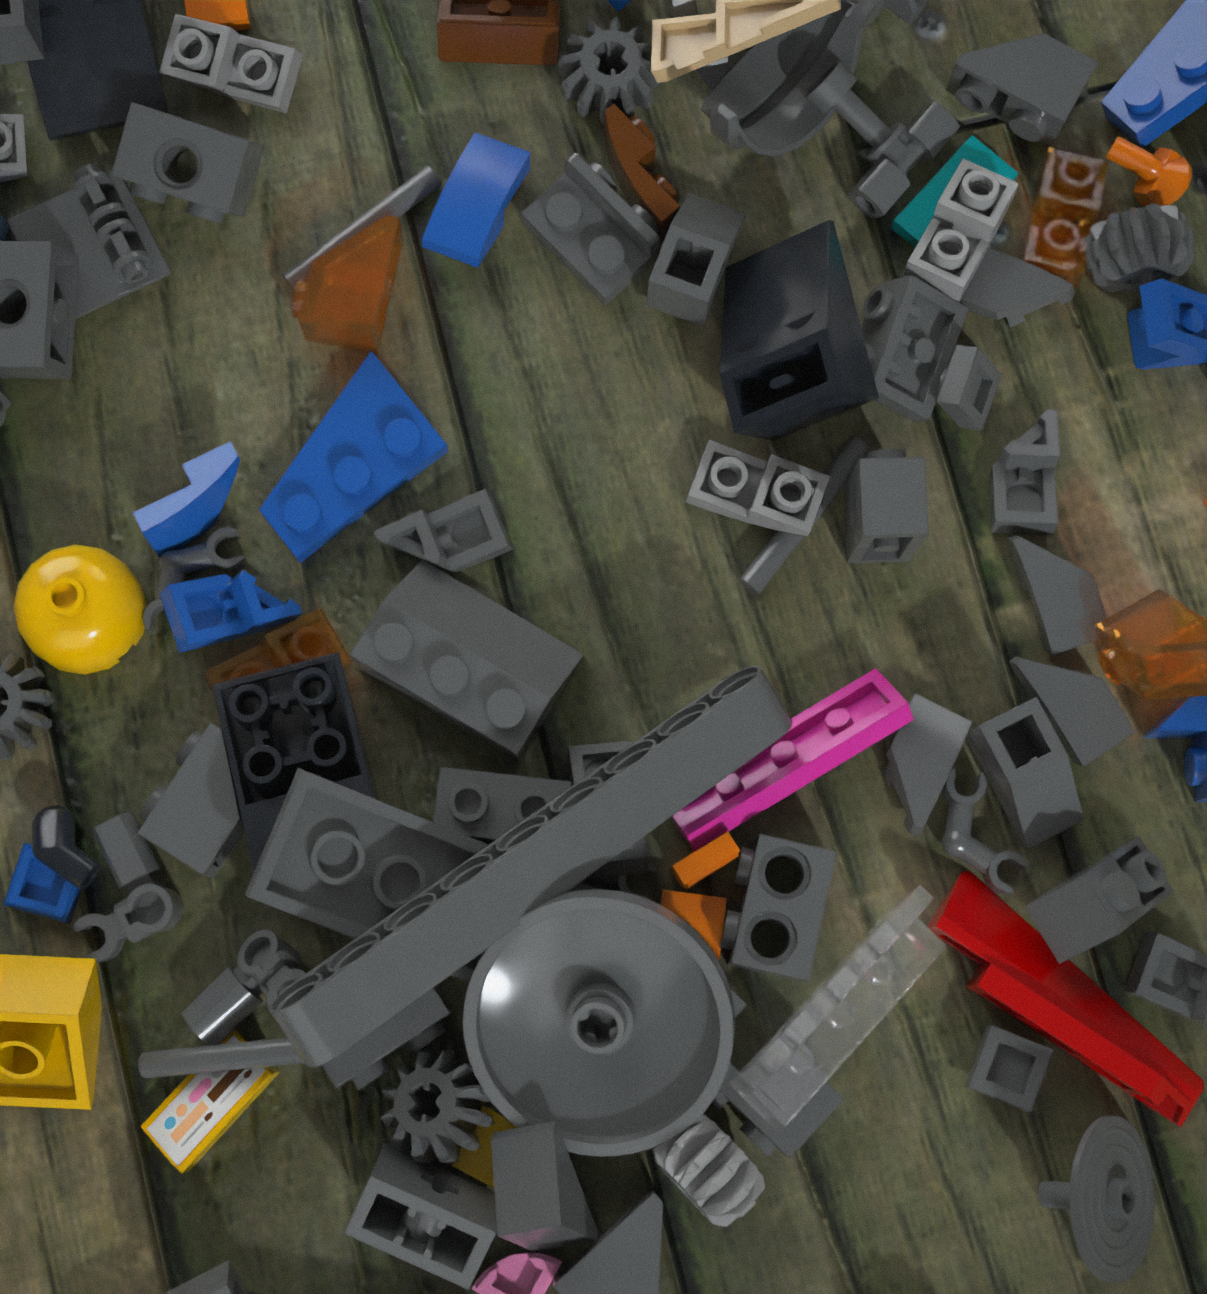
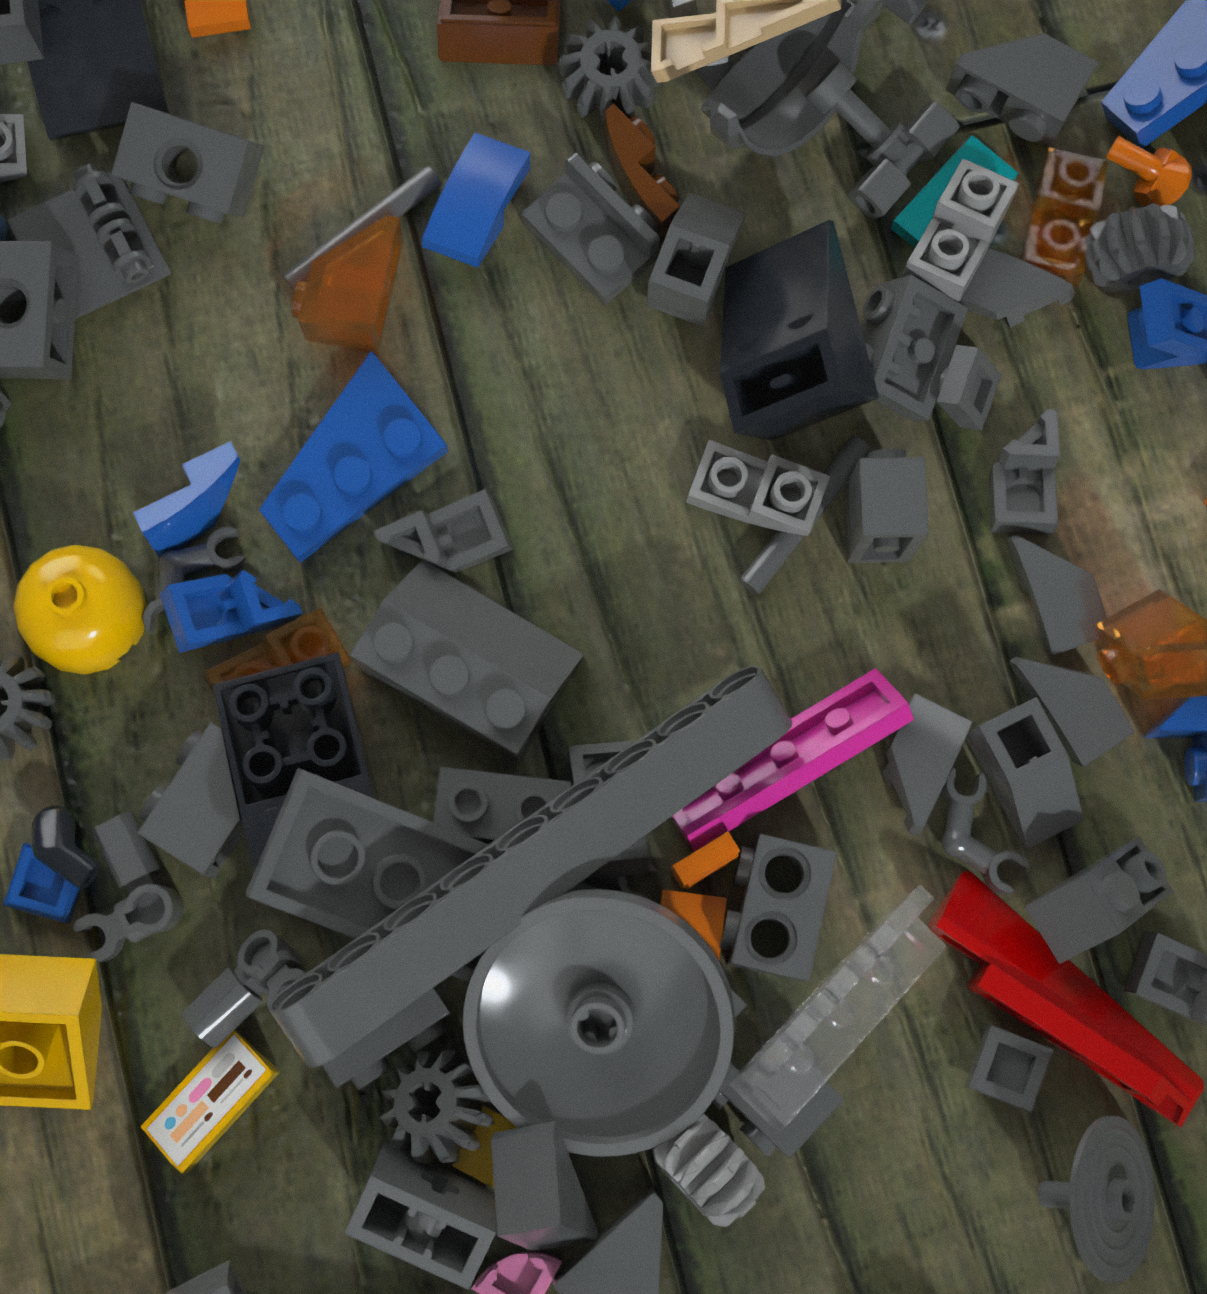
dark grey bar [138,1037,304,1078] -> none
light grey slope [159,14,303,114] -> none

